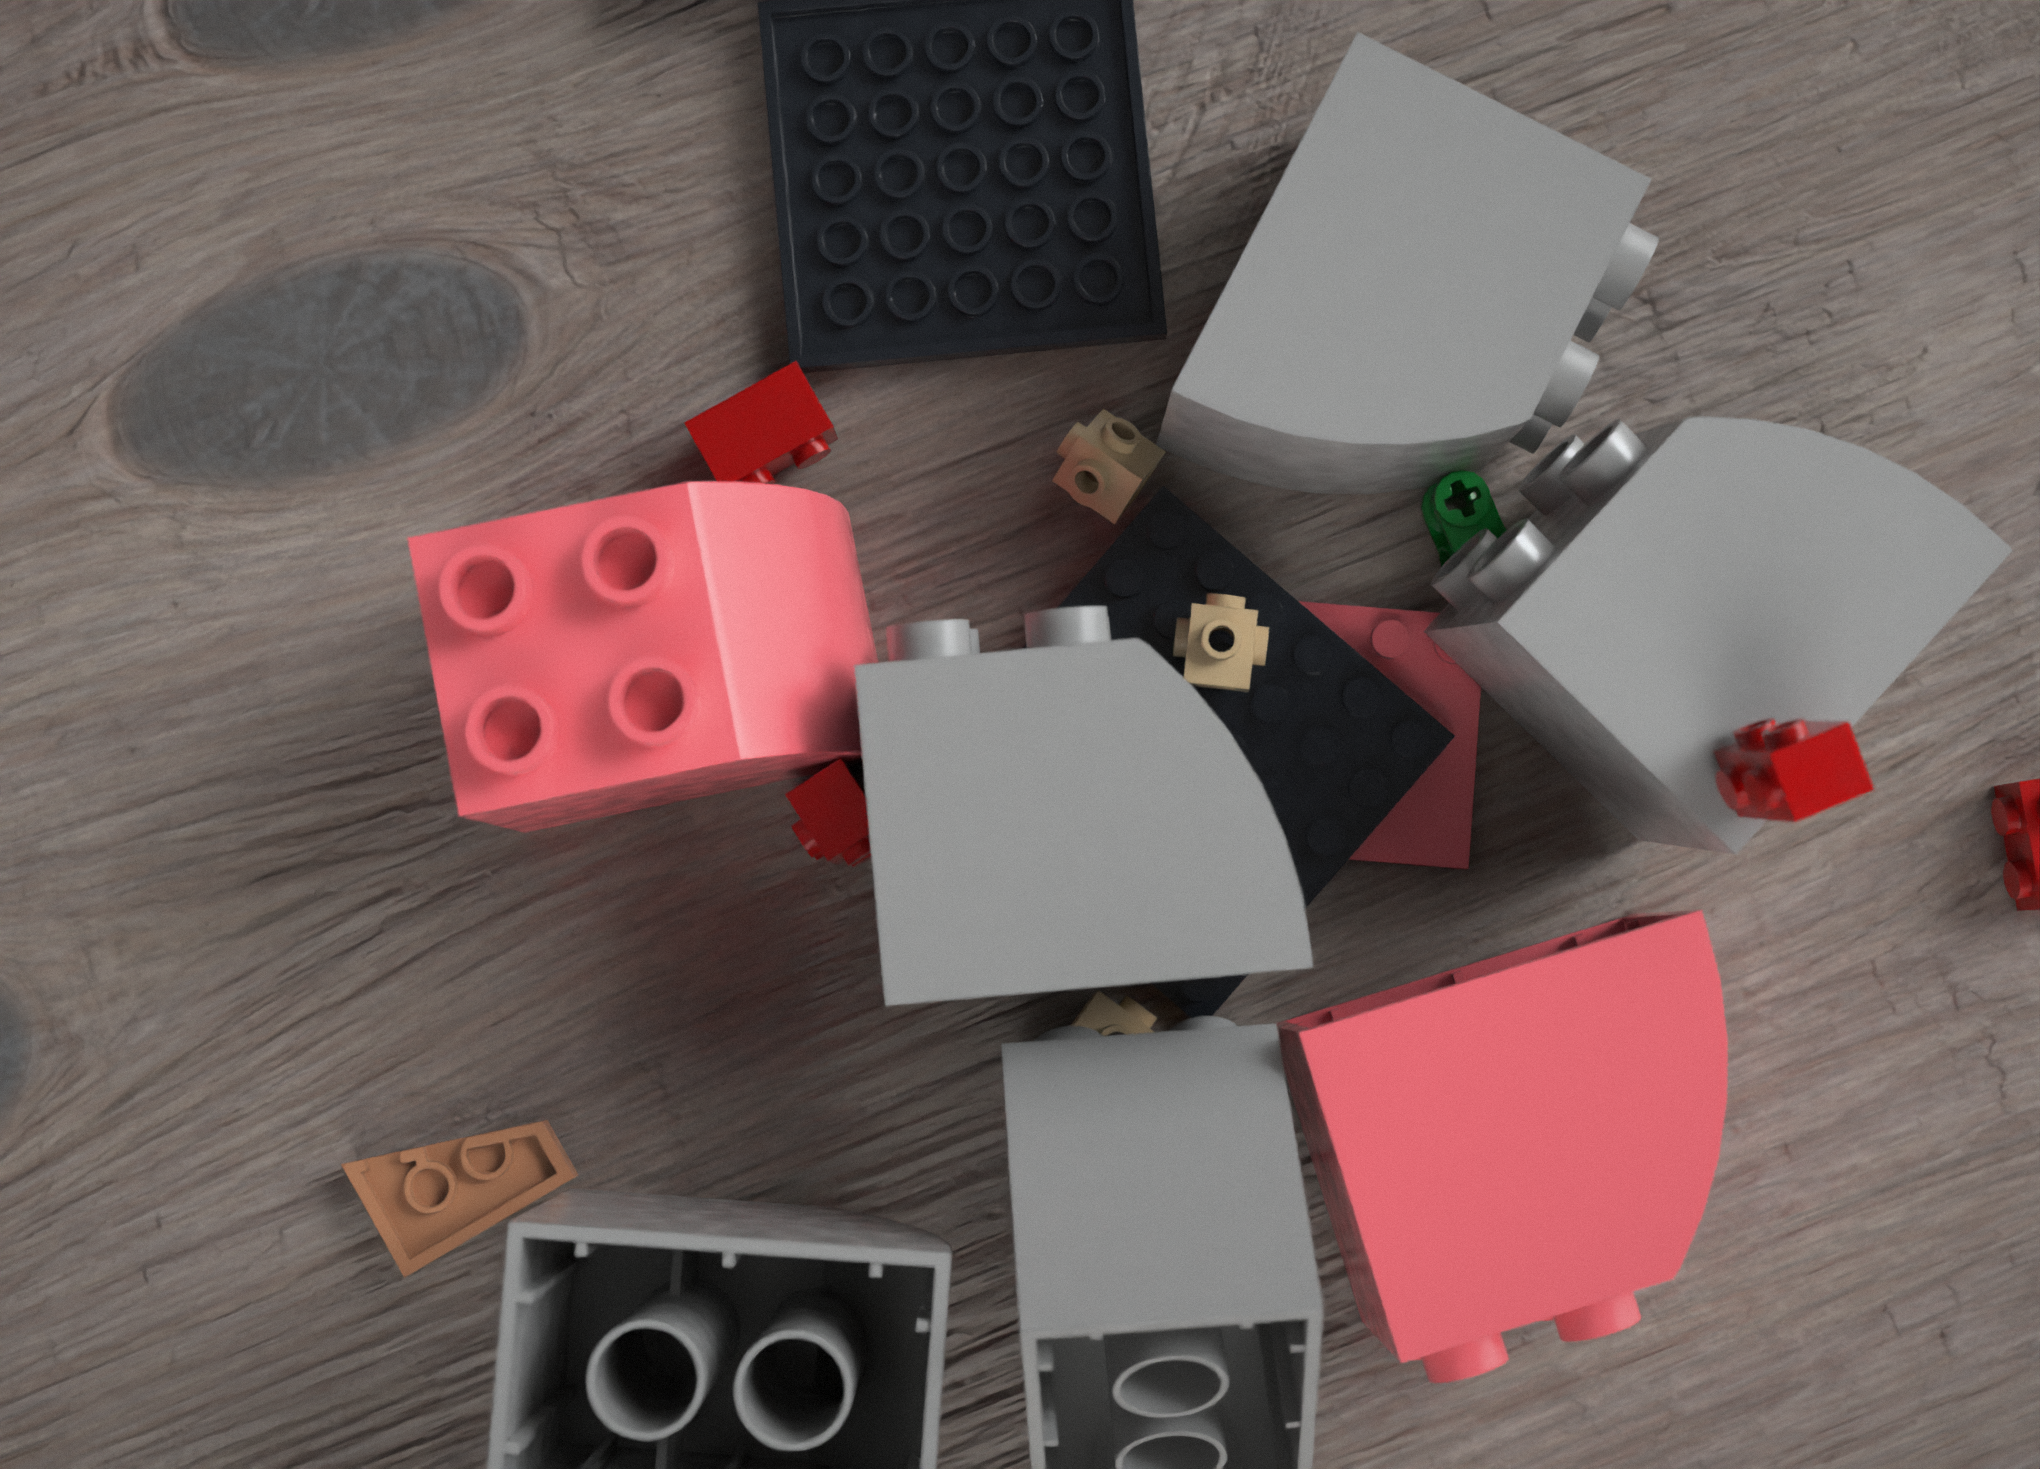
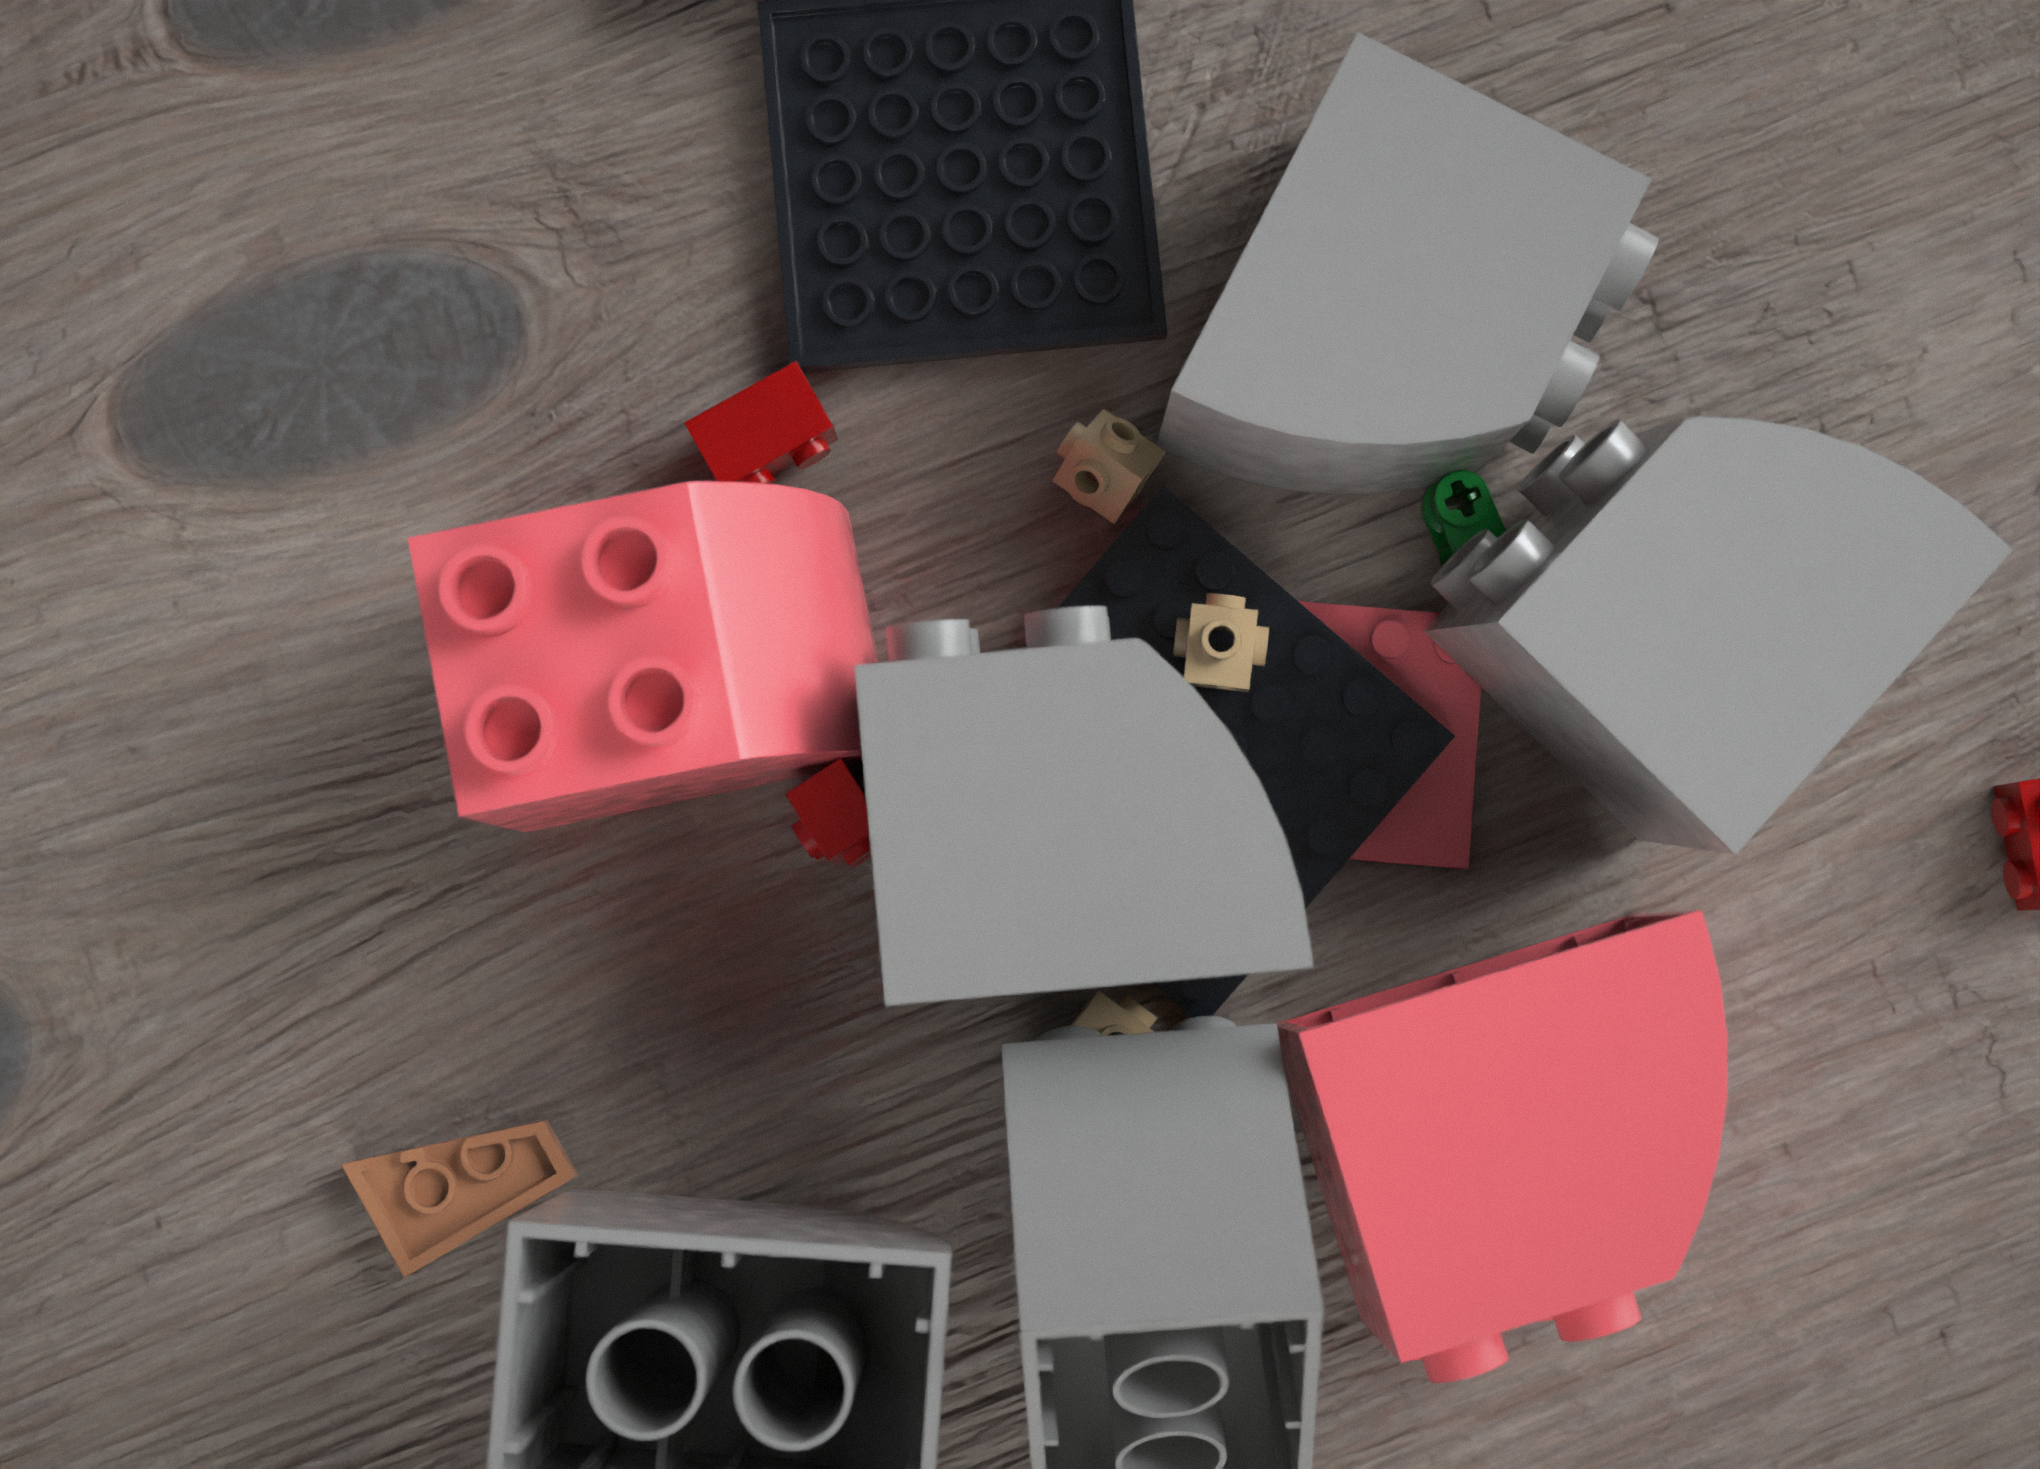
red brick [1713,718,1875,823] -> none

